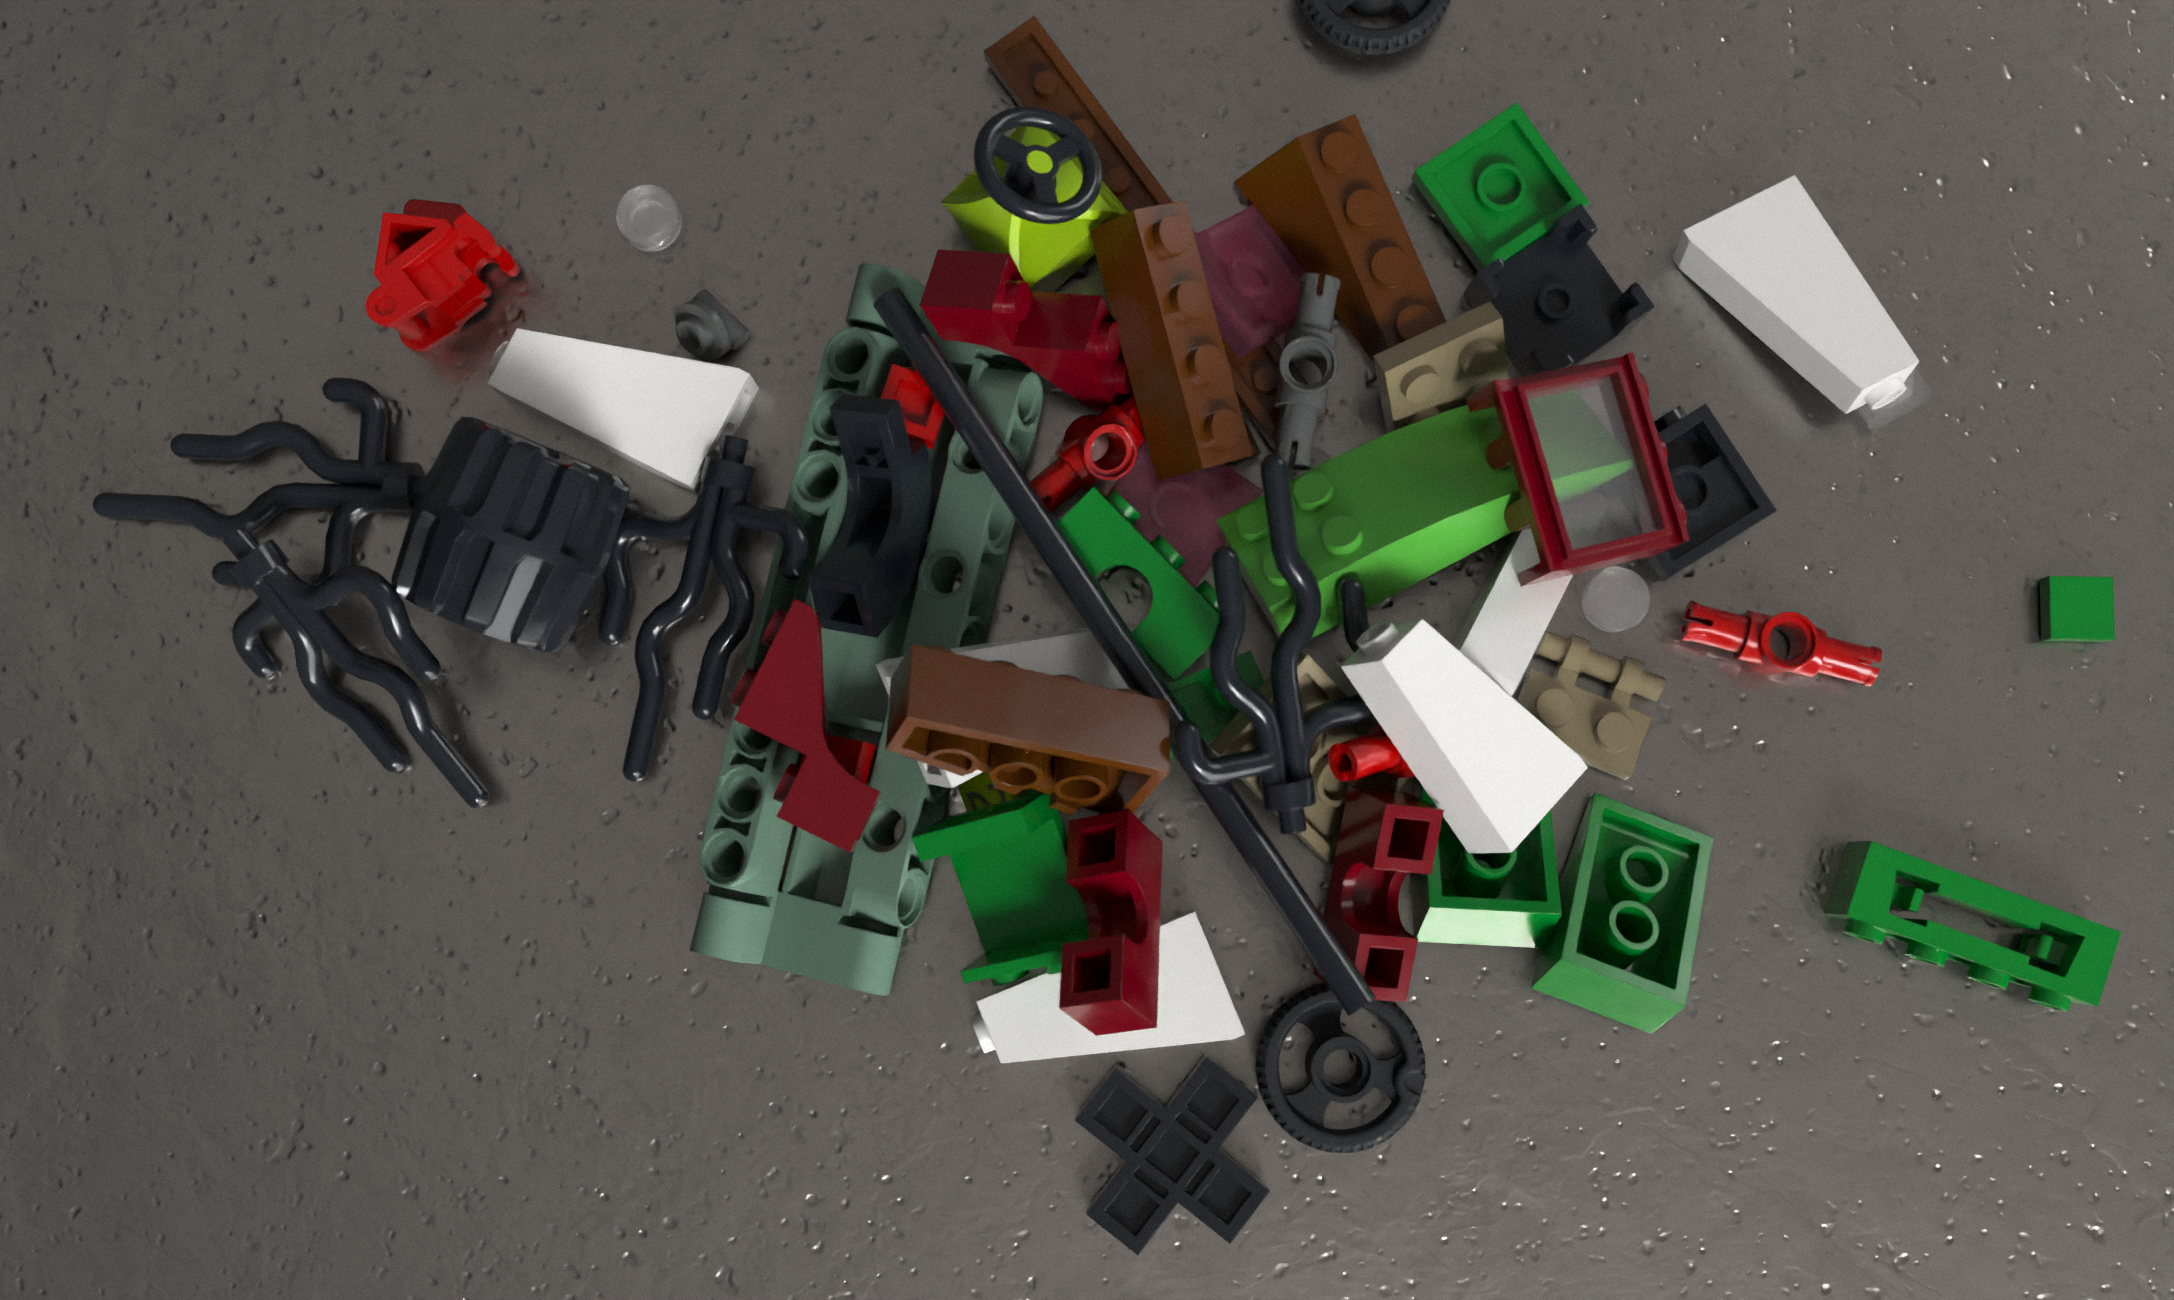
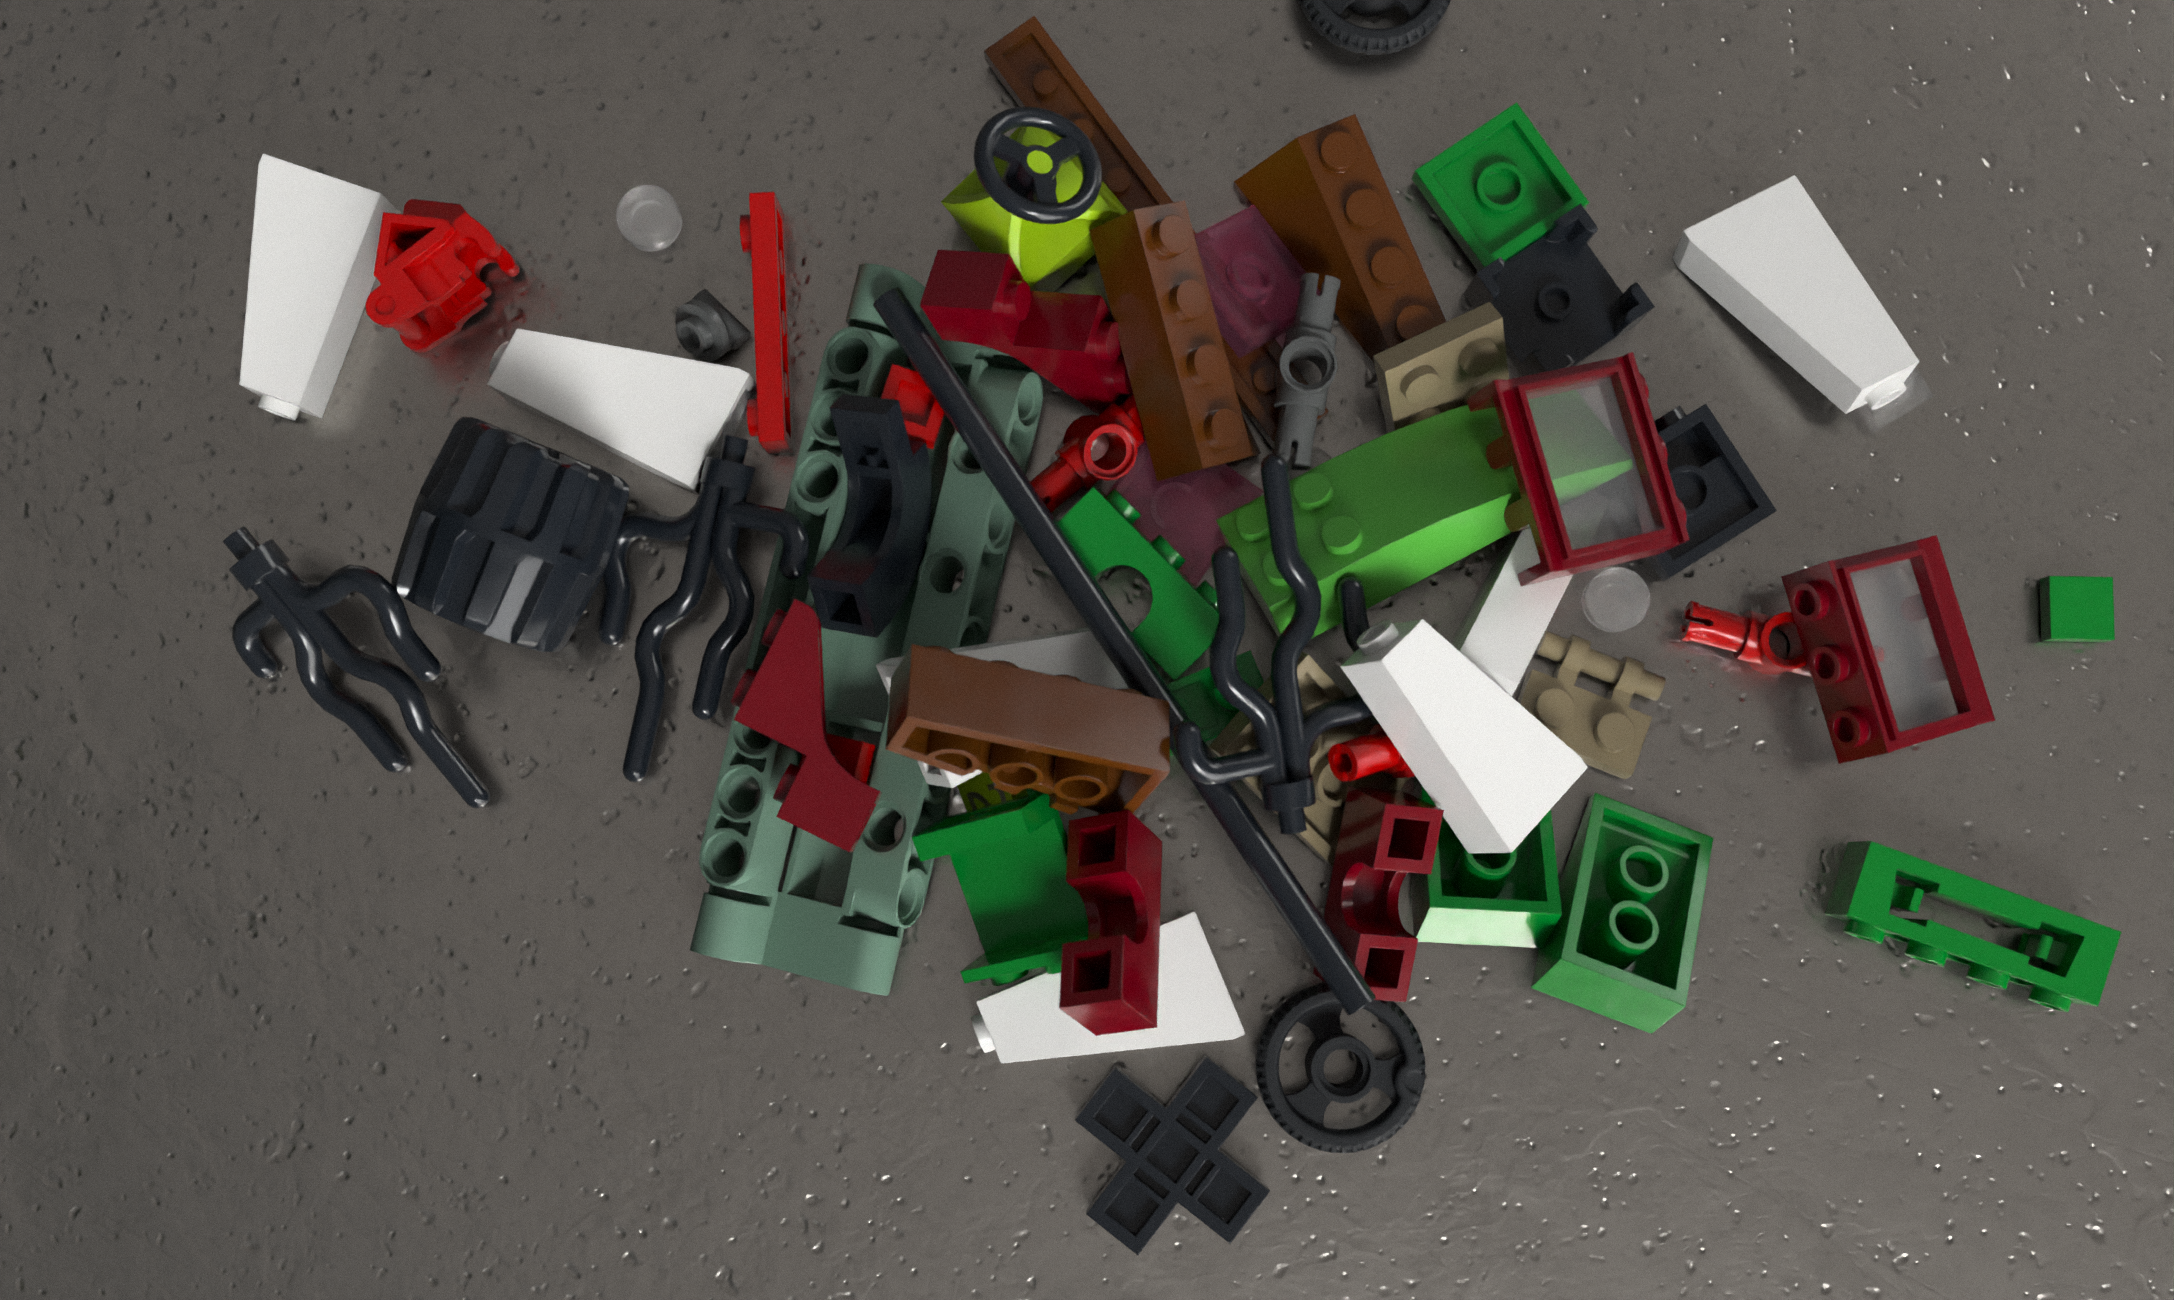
black plant [93,377,427,587] -> none
none -> white slope [239,154,401,421]
none -> red plate [740,192,793,454]
none -> dark red window [1781,535,1995,764]

